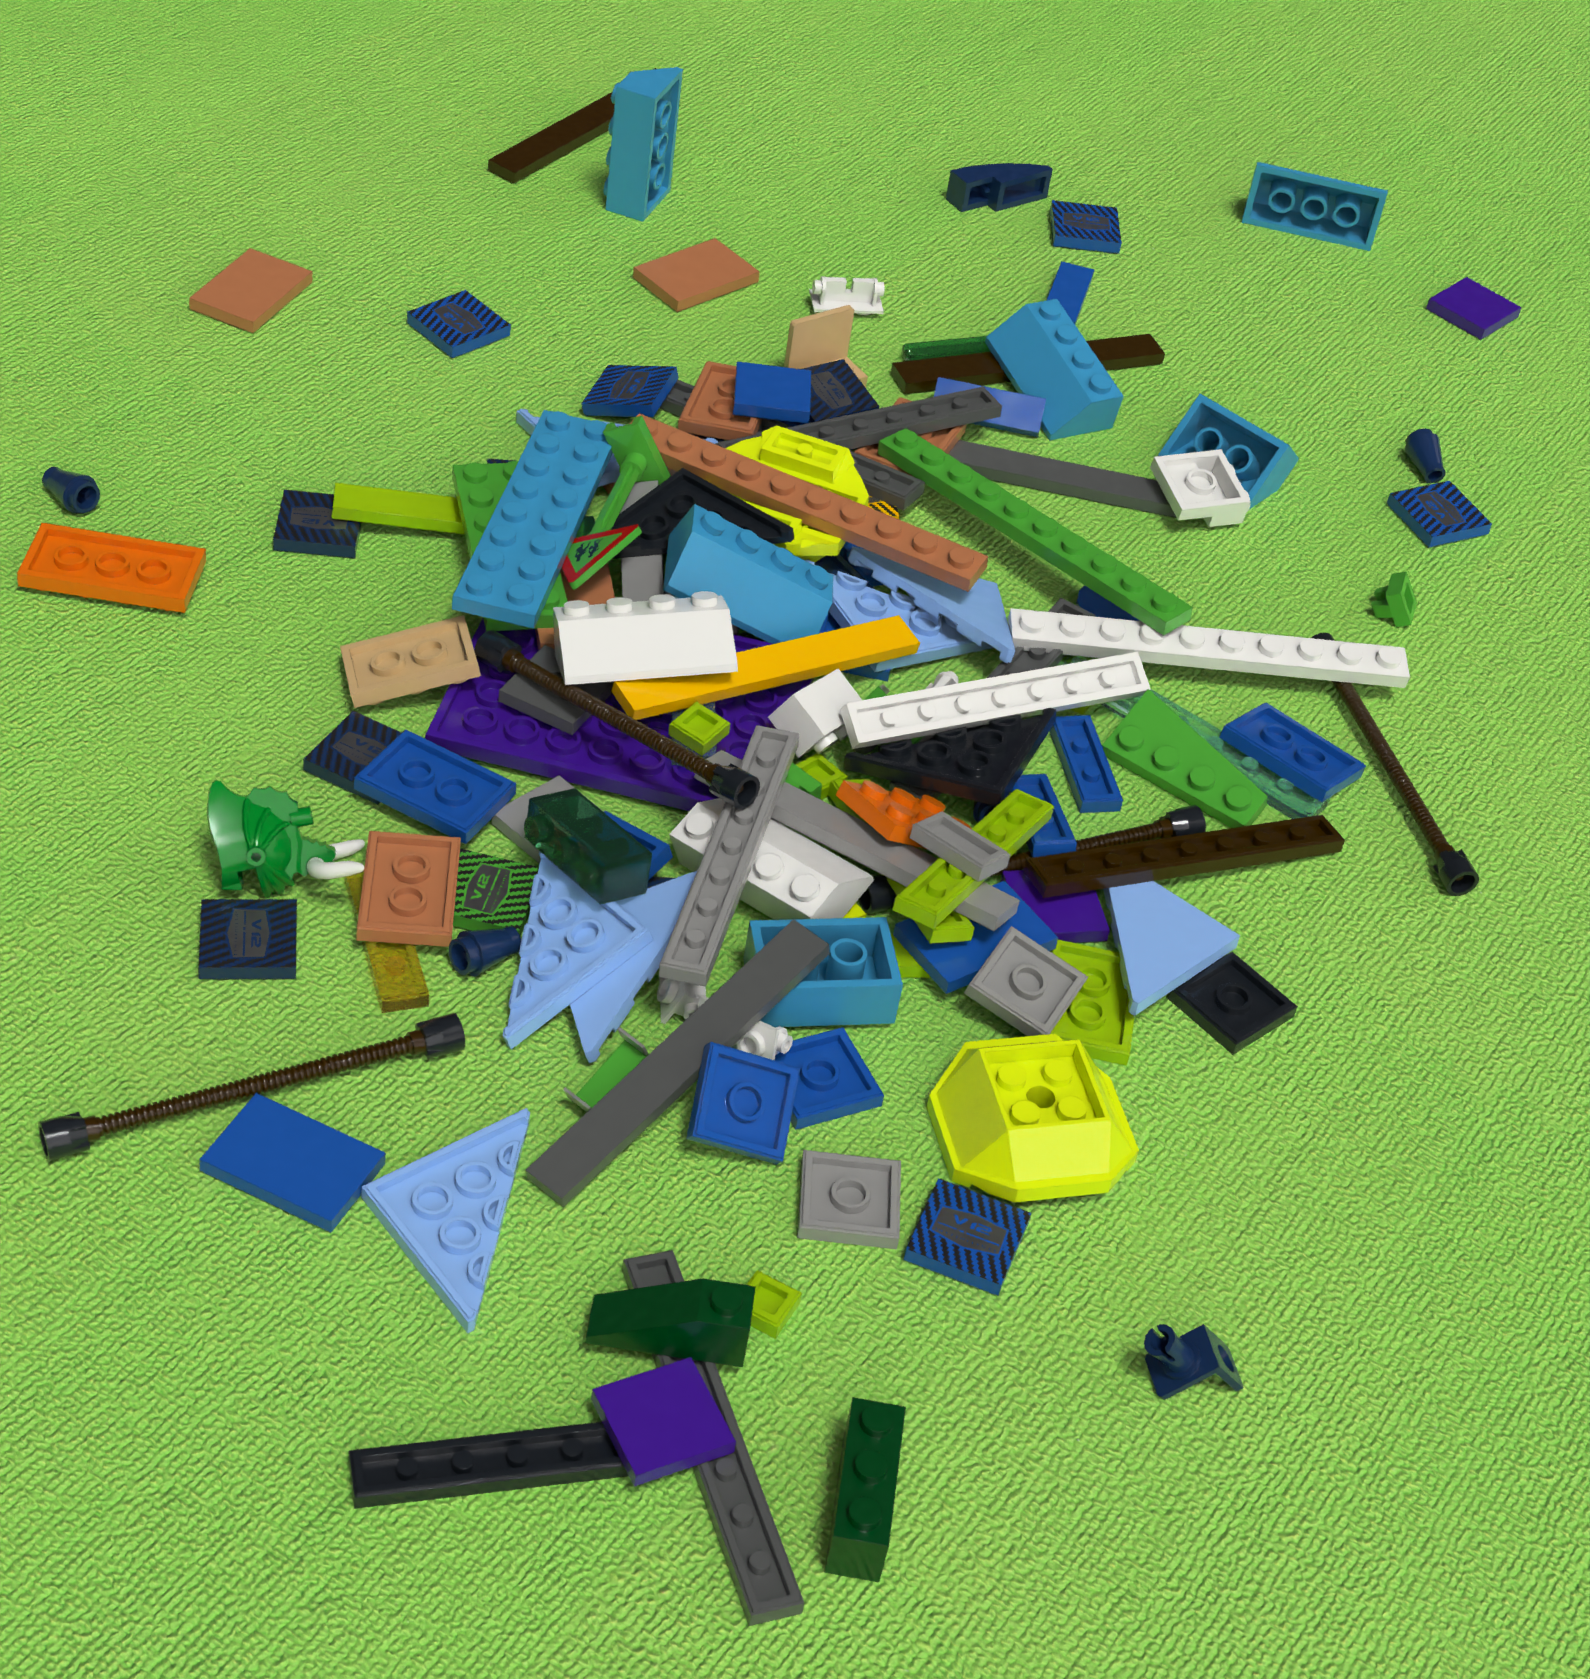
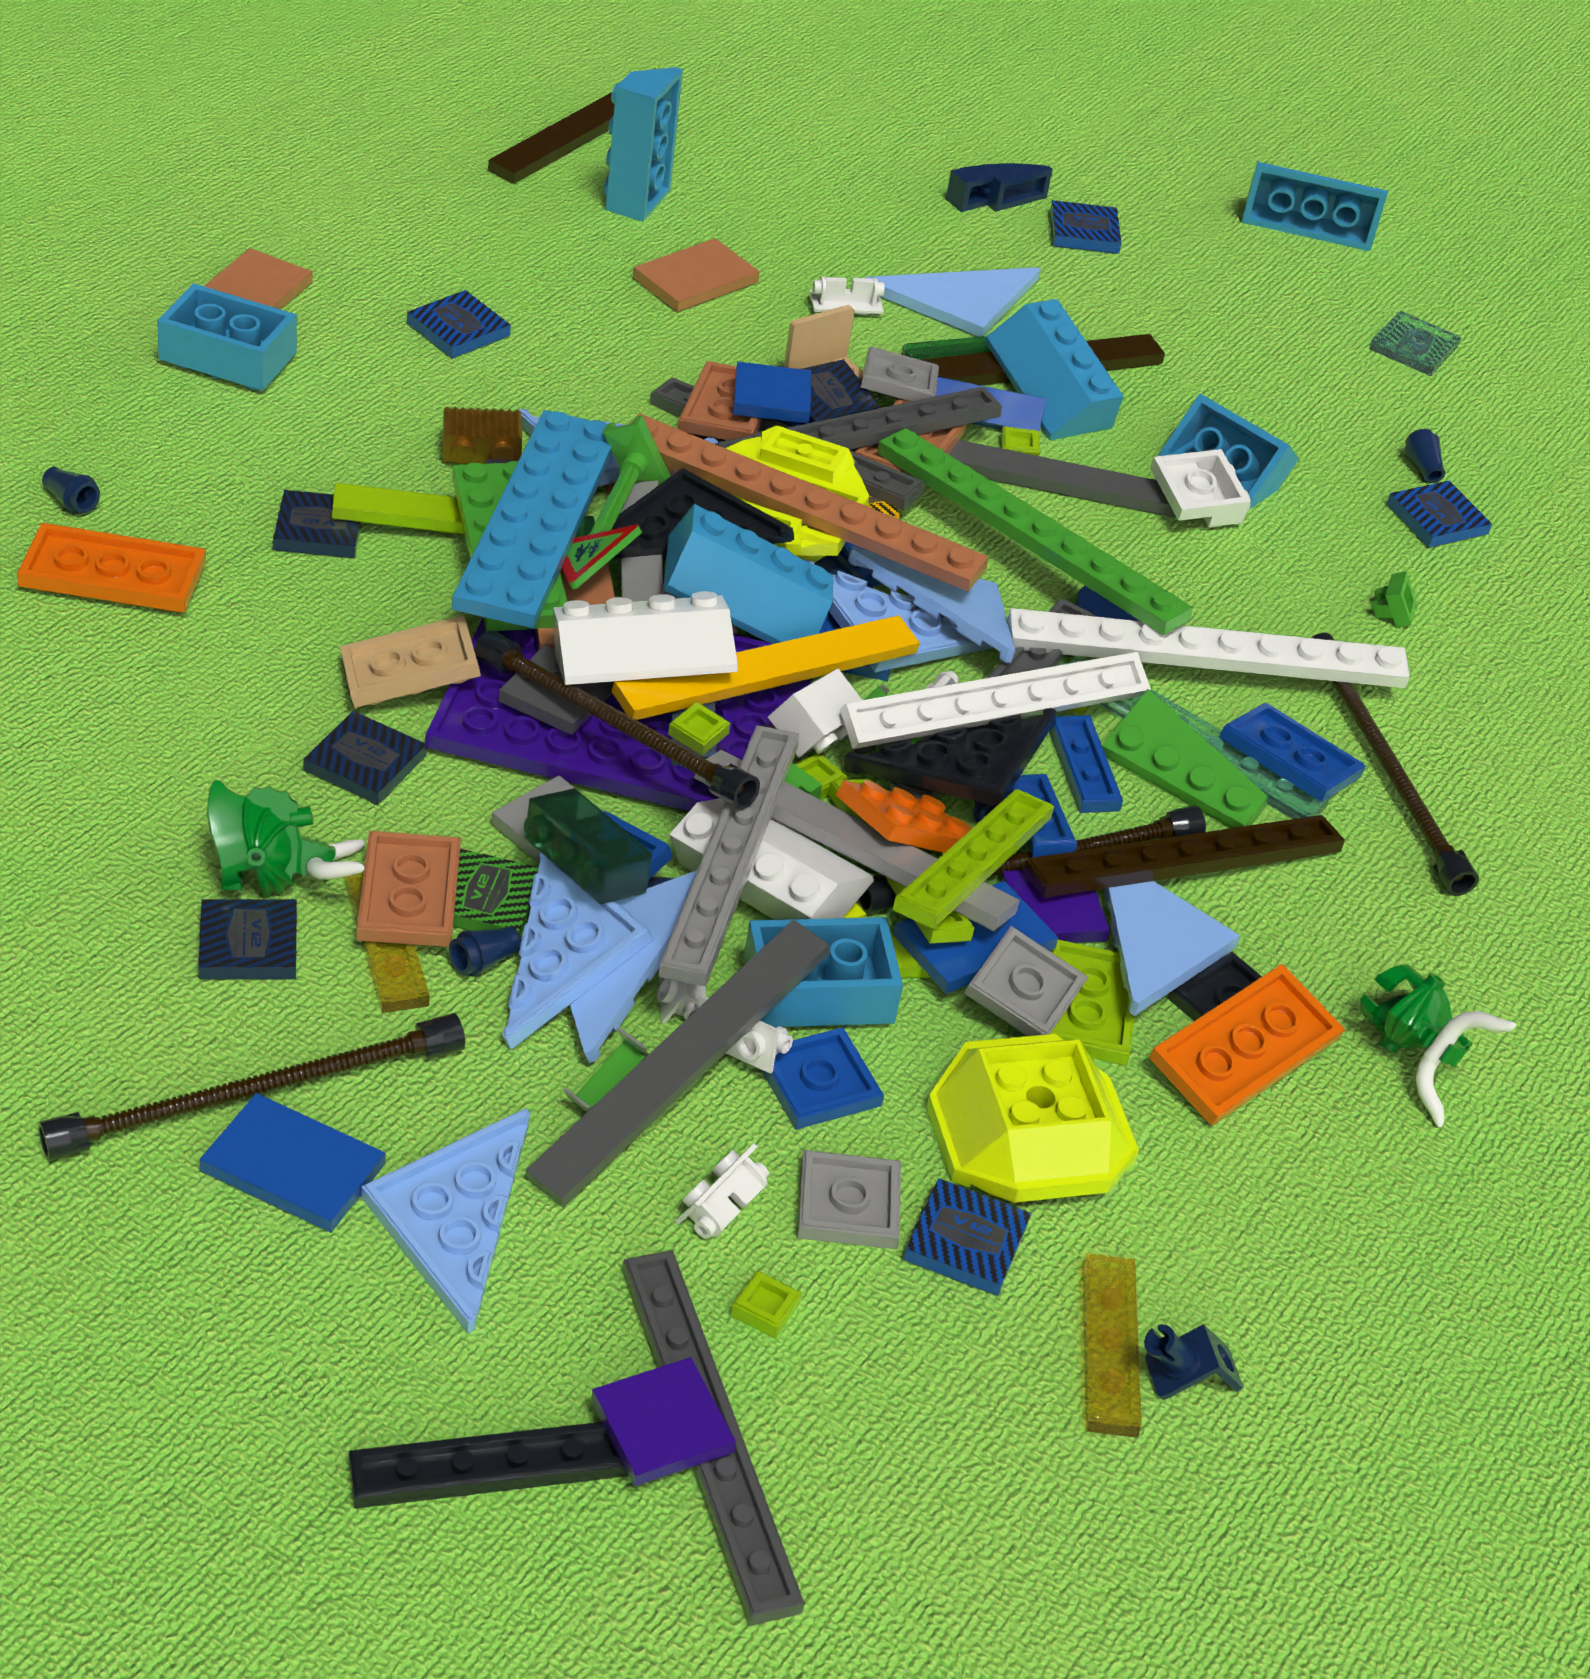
blue tile [354,730,516,844] -> none
blue tile [581,365,679,418] -> none
dark green slope [585,1278,756,1367] -> none
blue tile [686,1042,800,1165] -> none
dark green brick [824,1397,906,1582] -> none
light grey tile [910,811,1010,882] -> none
blue tile [1047,261,1094,326] -> none
dark purple tile [1426,277,1522,340] -> none
none -> dark azure brick [157,283,297,391]
none -> pearl gold brick [443,406,522,464]
none -> white hinge [675,1143,769,1239]
none -> light grey plate [860,346,939,402]
none -> light blue tile [866,267,1041,338]
none -> lime tile [1001,427,1040,456]
none -> clear yellow tile [1082,1253,1142,1438]
none -> orange plate [1149,964,1345,1126]
none -> green helmet [1360,964,1516,1128]
none -> clear light blue tile [1369,311,1461,376]

